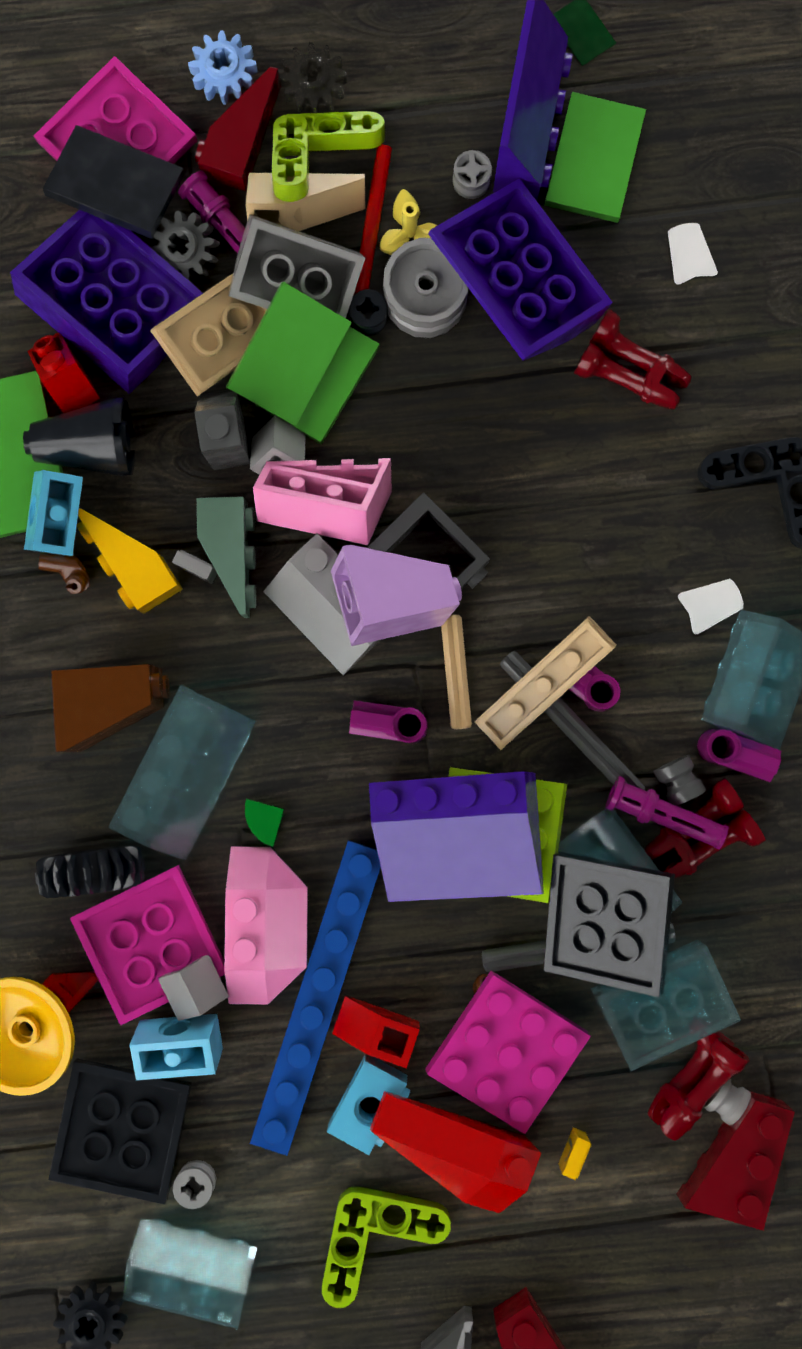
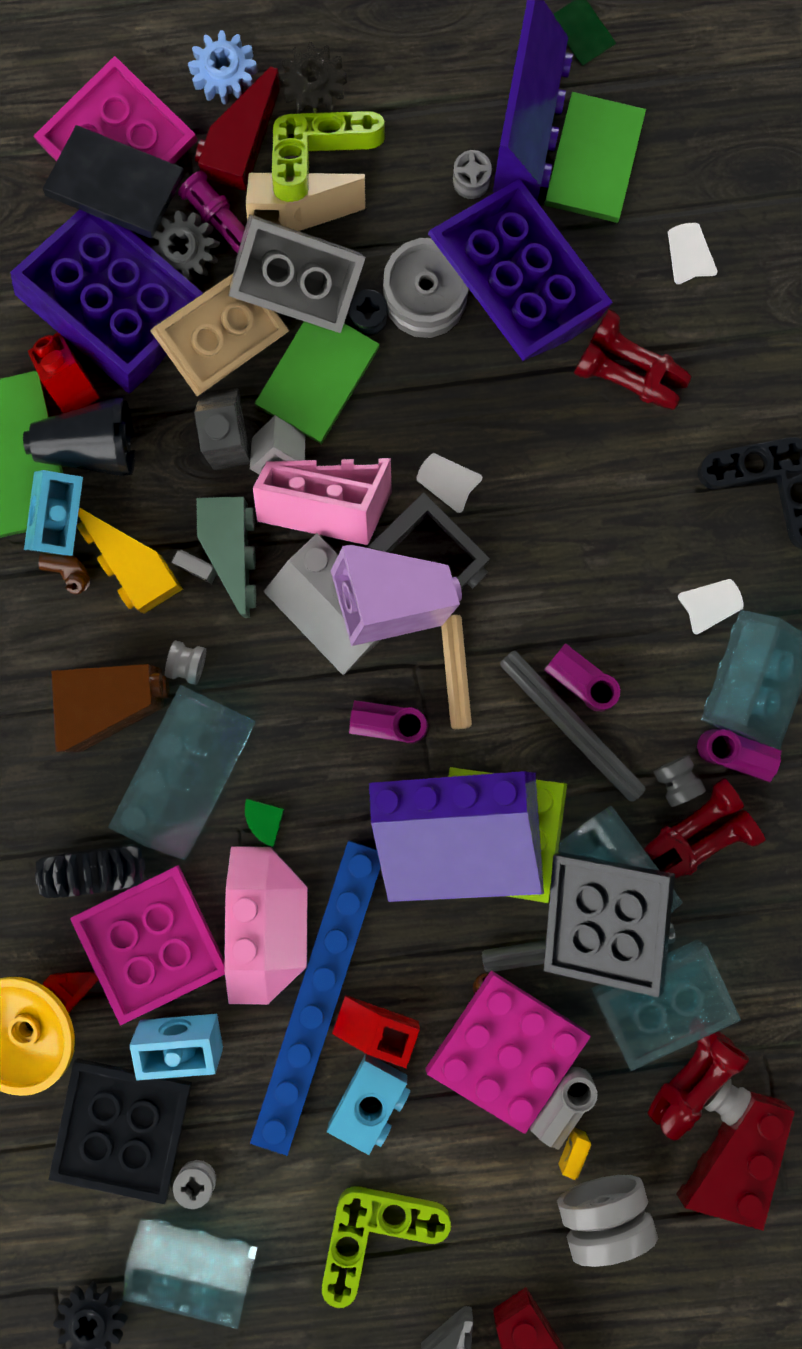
light grey panel [159,955,229,1021] -> none
bright green tile [226,282,352,426] -> none
red bar [354,145,392,295] -> none
red wedge [370,1091,541,1214] -> none
light yellow plant [380,189,437,255] -> none
tan tile [474,616,616,750] -> none
magenta pin [605,776,729,850] -> none
none -> light grey wheel [165,640,206,685]
none -> white sticker [417,453,483,513]
none -> light grey piece [530,1067,597,1150]
none -> light grey wheel [557,1175,658,1267]

